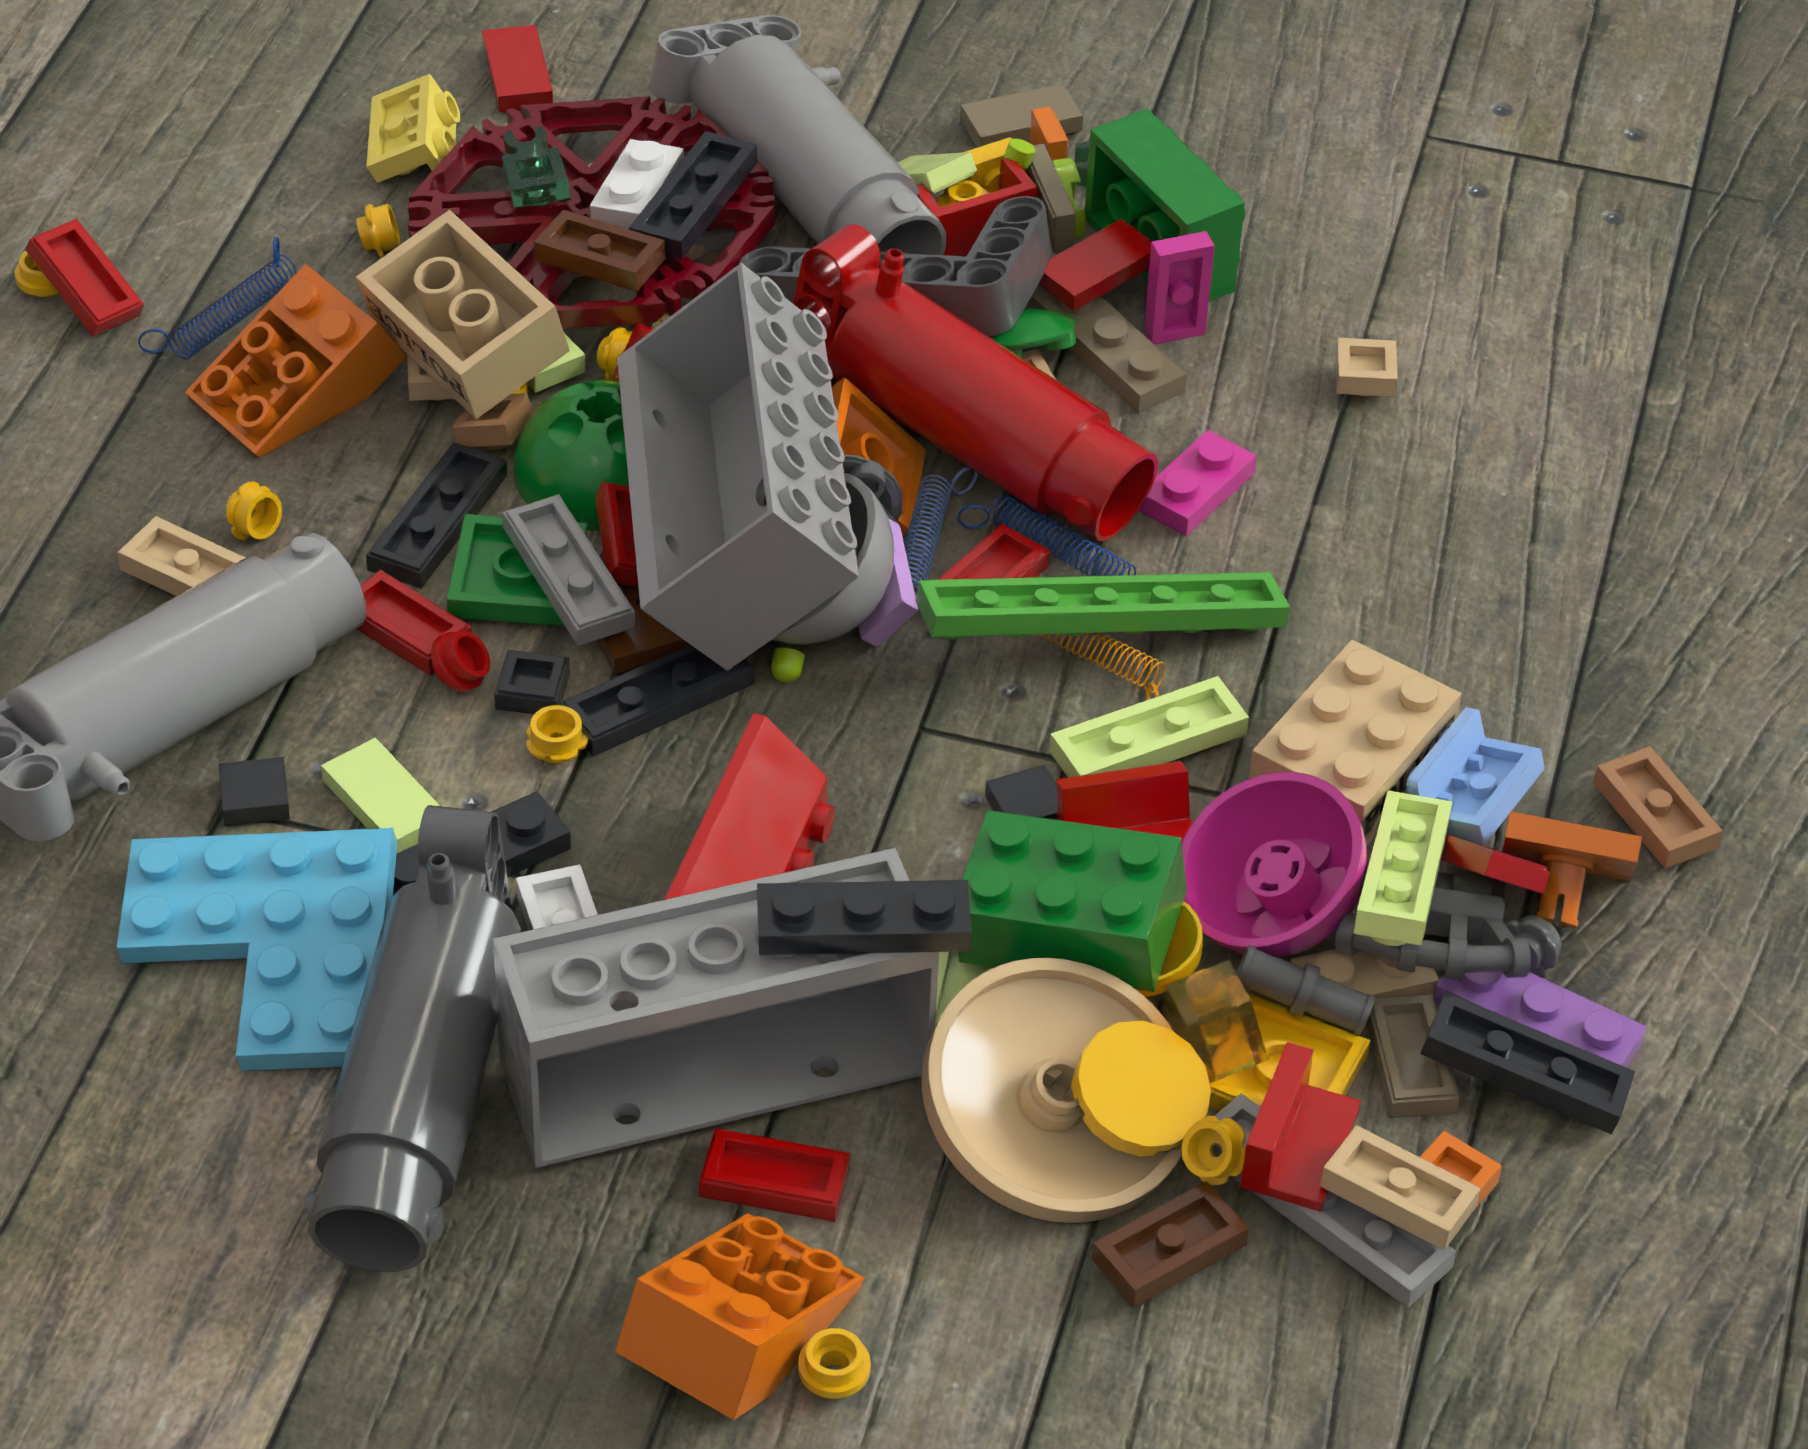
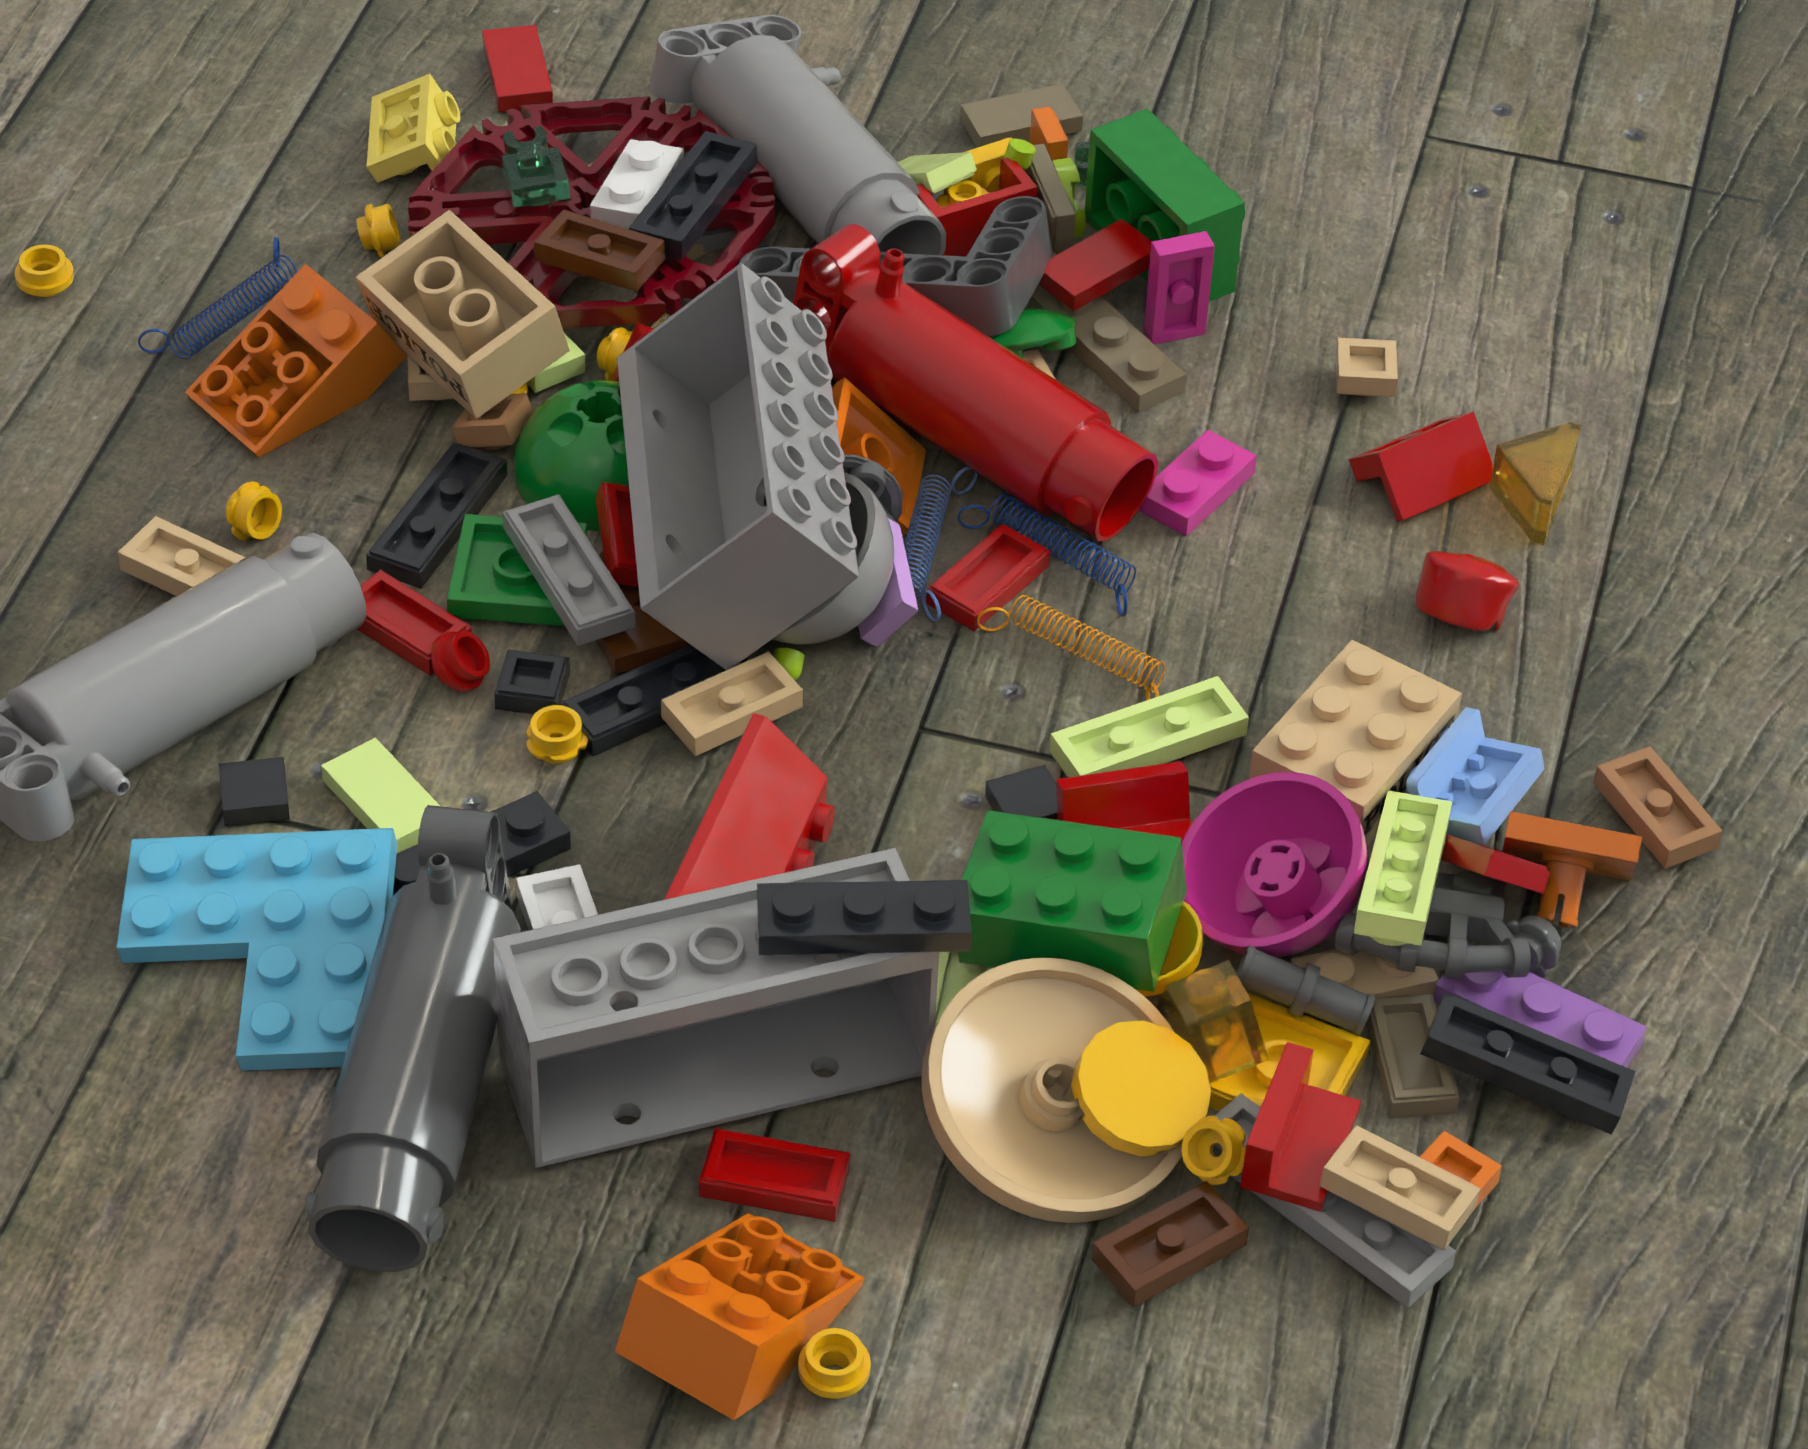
red tile [25,218,144,337] -> none
bright green plate [915,572,1290,639] -> none
none -> tan plate [661,651,803,756]
none -> red panel [1348,412,1498,521]
none -> red hair [1416,551,1520,631]
none -> clear yellow slope [1489,422,1582,545]

